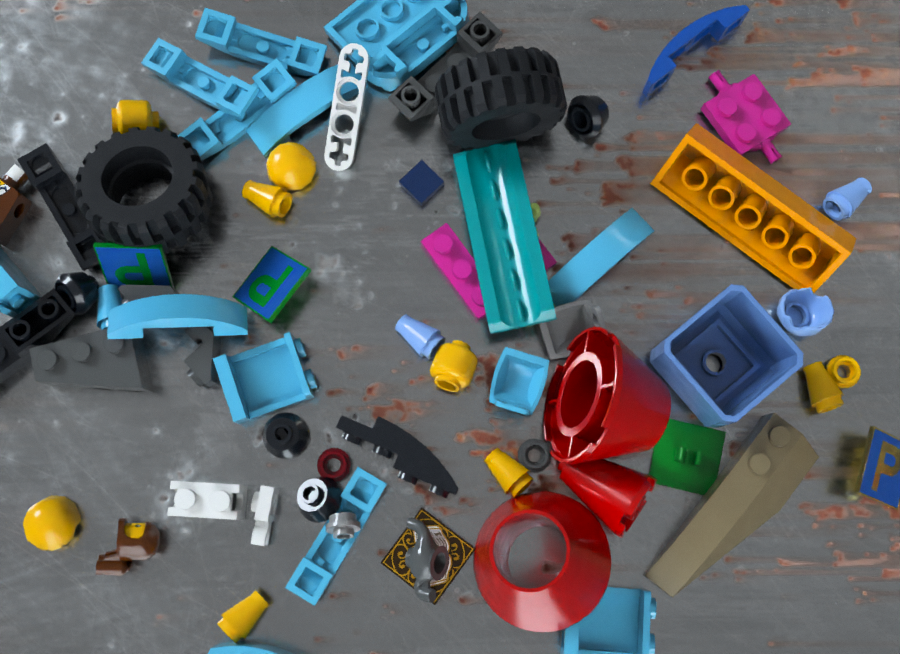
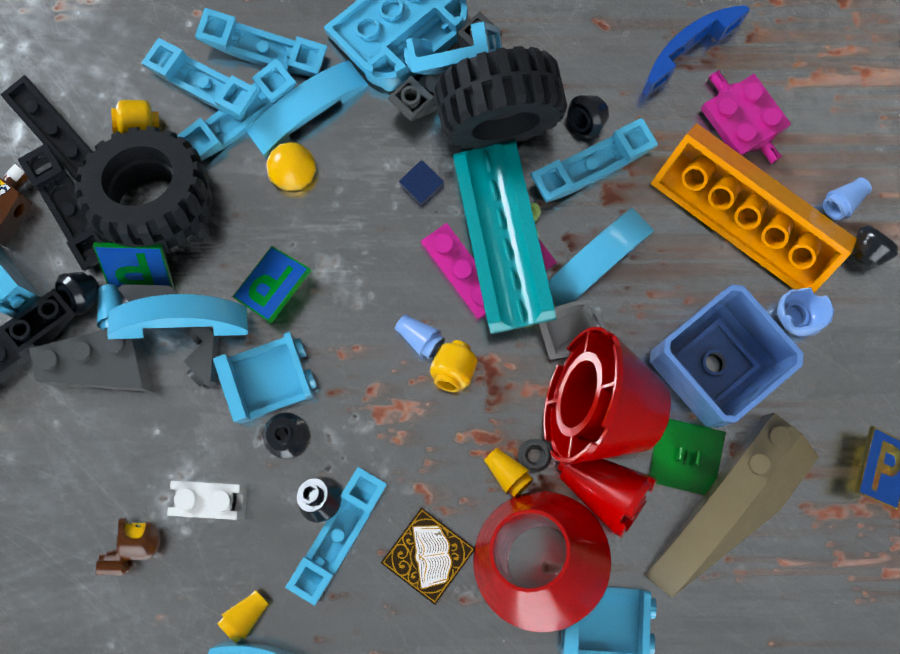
yellow hair [23,495,81,551] -> none
yellow cone [242,180,293,218] -> none
white plate [251,485,280,546] -> none
dark red plate [317,448,351,482] -> none
white beam [324,43,370,171] -> none
light grey plate [326,512,361,539] -> none
black slope [336,415,459,499] -> none
dark grey piece [405,517,449,603] -> none
medium azure piece [489,347,549,416] -> none
yellow cone [803,361,844,414] -> none
yellow plate [826,355,861,388] -> none
none -> black tile [0,75,93,182]
none -> medium azure panel [404,21,502,75]
none -> medium azure slope [530,118,658,203]
none -> black cone [853,225,898,267]

